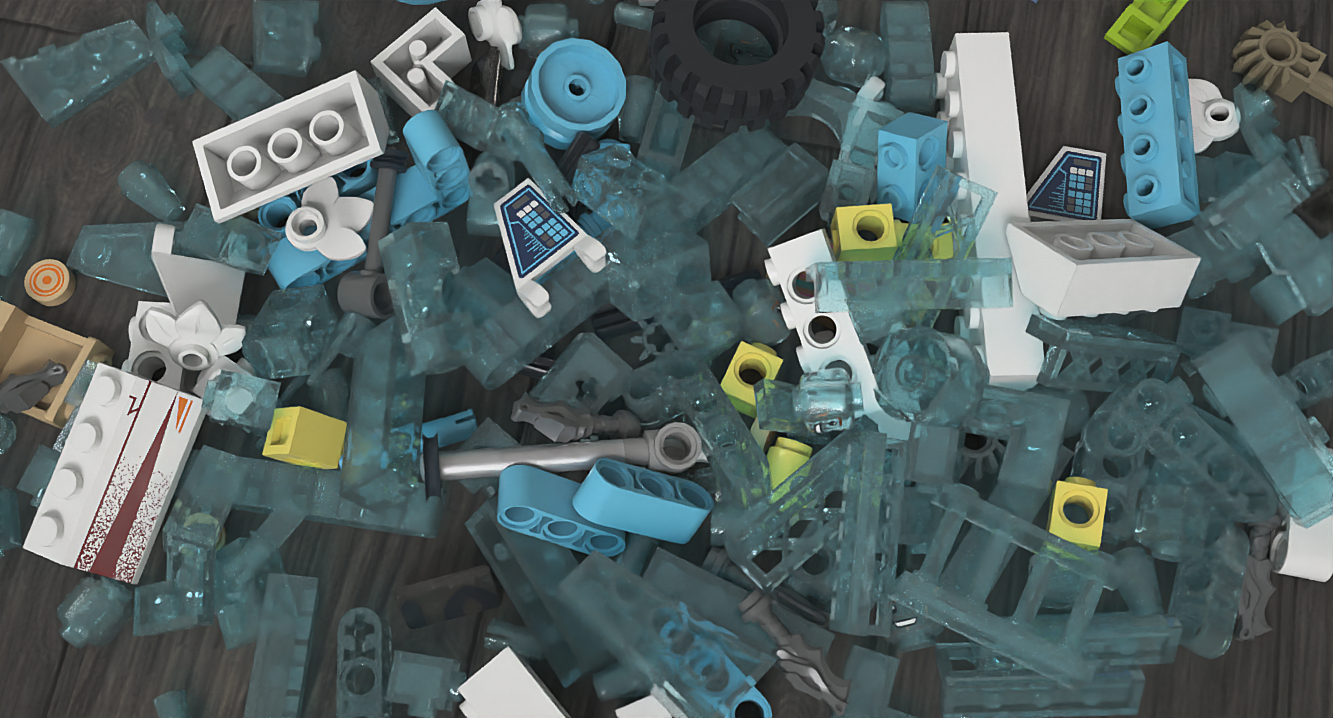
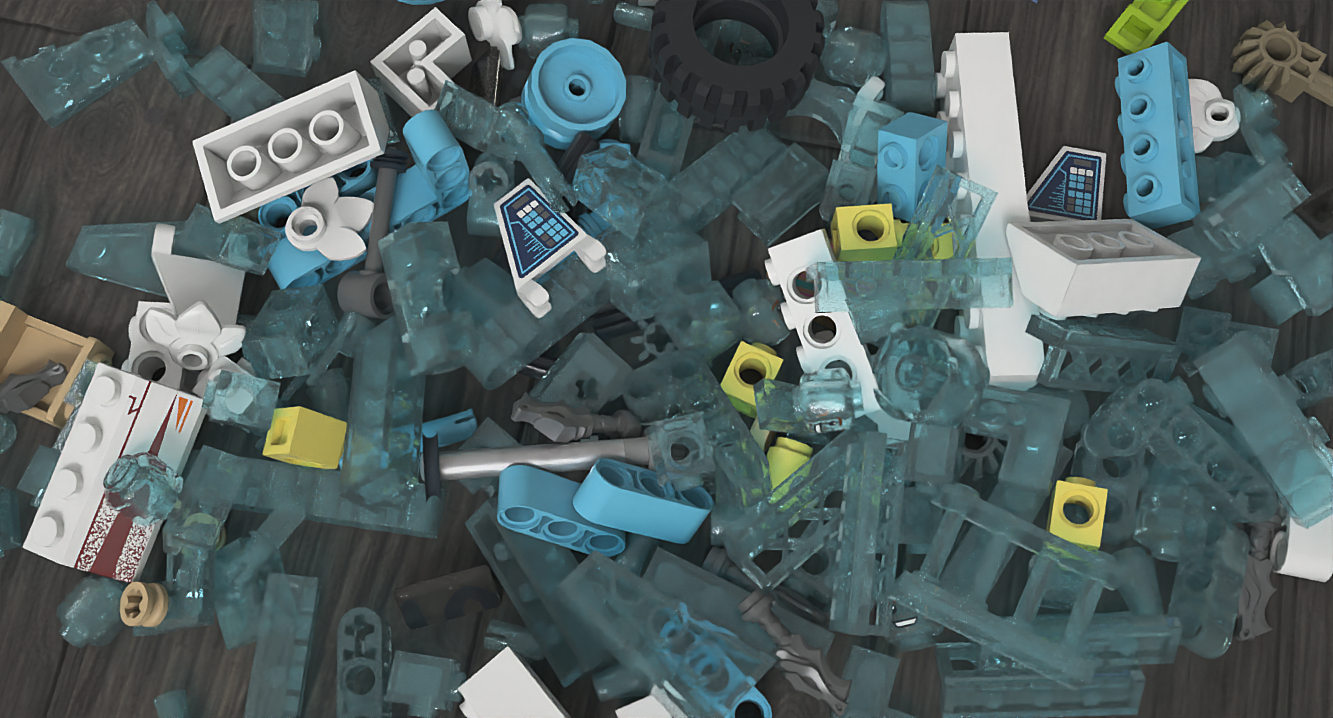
tan tile [24,259,76,306] -> none
clear light blue cone [117,160,185,224] -> none
clear light blue pin [1285,136,1329,195] -> none
none -> clear light blue head [103,452,183,527]
none -> tan bush [119,581,169,627]
none -> clear light blue brick [645,412,716,492]

